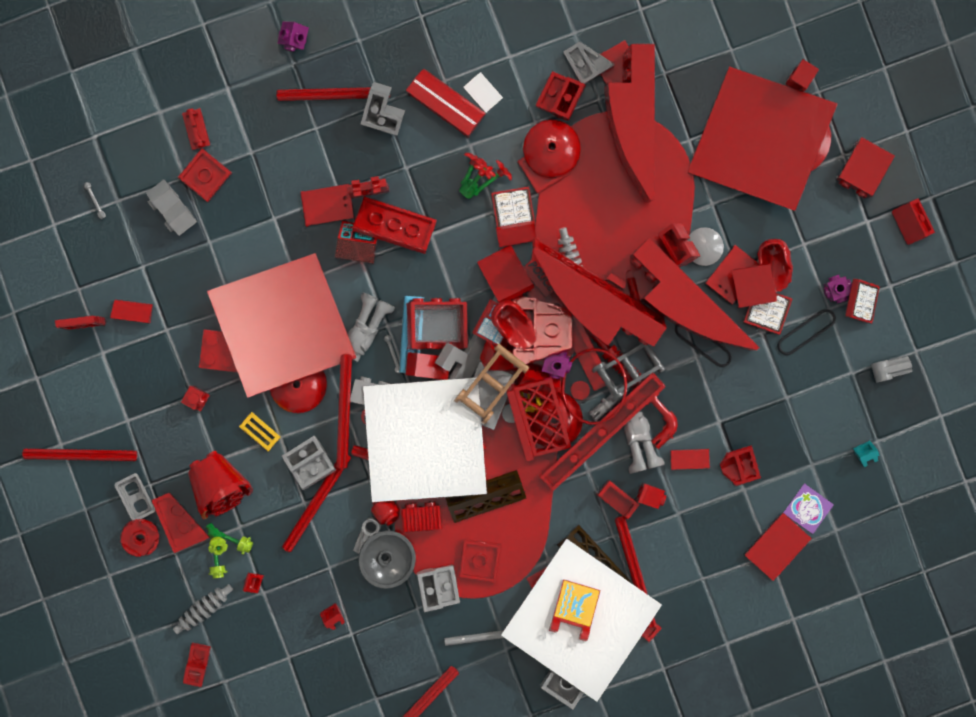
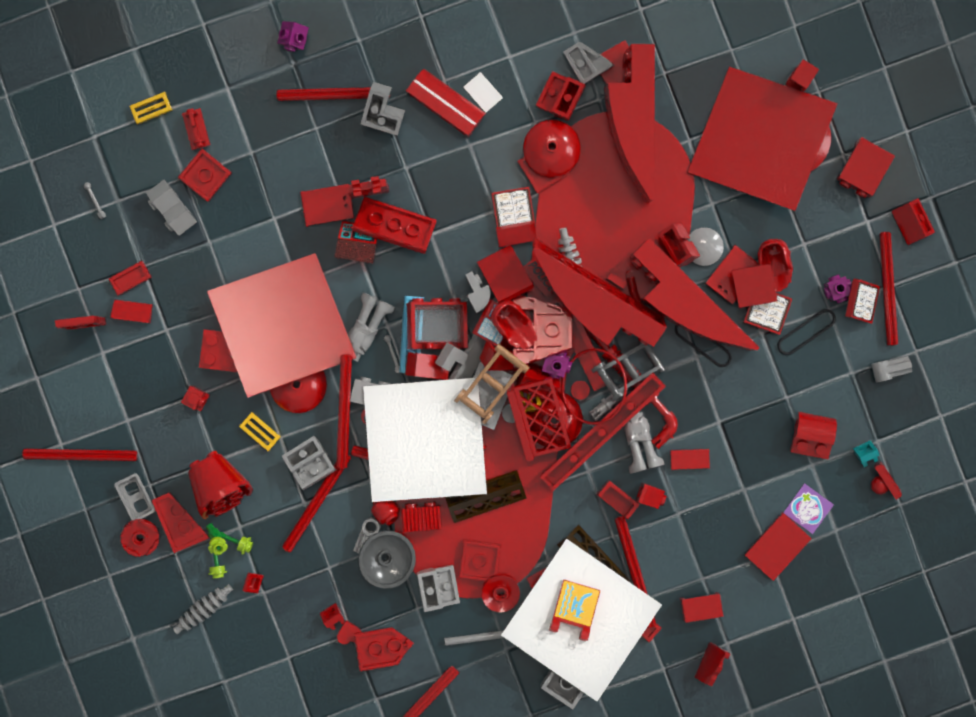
red slope [183,642,211,687] -> none
plant [459,153,512,199] -> none
red slope [720,445,761,486] -> none
none -> red tile [109,261,152,296]
none -> yellow tile [129,92,173,125]
none -> red tile [337,620,362,644]
none -> red tile [354,627,414,671]
none -> light grey brick [465,271,490,314]
none -> red dish [482,575,520,612]
none -> red panel [680,592,724,623]
none -> red slope [695,642,730,686]
none -> red brick [790,412,837,459]
none -> red tile [871,461,902,500]
none -> red axle [880,232,898,346]

